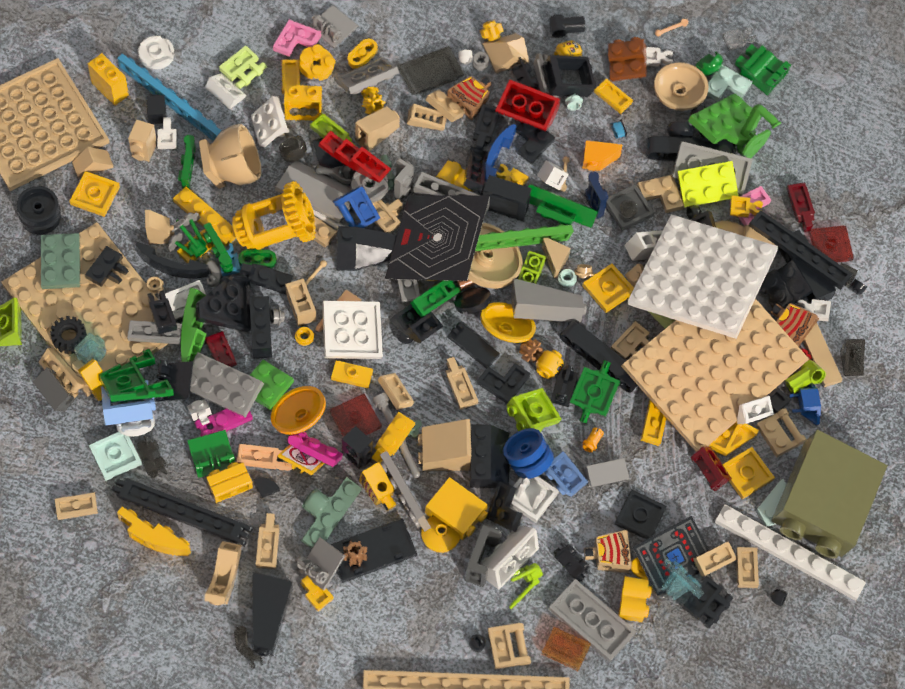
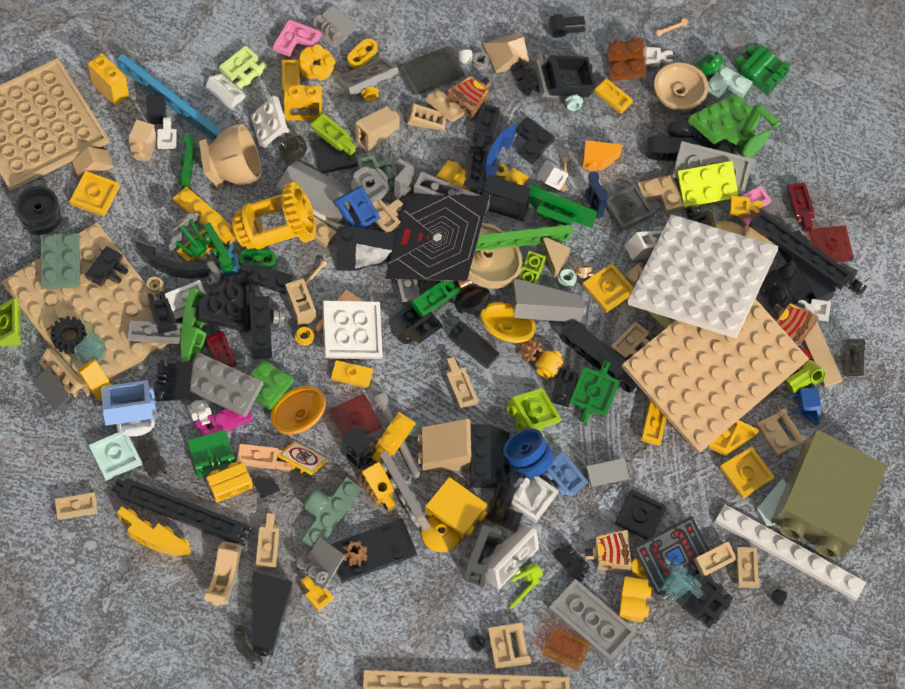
green wing [99,349,174,402] -> none
white tile [138,36,174,70] -> none
tan slope [145,210,175,245] -> none
dark pink hinge [288,432,343,467] -> none
dark grey piece [315,165,356,185] -> none
red slope [319,130,391,183] -> none
yellow gear [361,92,385,115] -> none
tan plate [378,373,414,410] -> none
black plate [477,363,531,404] -> none
yellow gear [480,20,503,42] -> none
red slope [495,79,560,131] -> none
yellow head [554,40,582,57] -> none
light orange pin [582,427,604,453] -> none
dark azure piece [611,119,627,139] -> none
dark red hinge [690,446,732,491] -> none
white slope [737,396,774,425] -> none
black plate [767,387,791,414] -> none

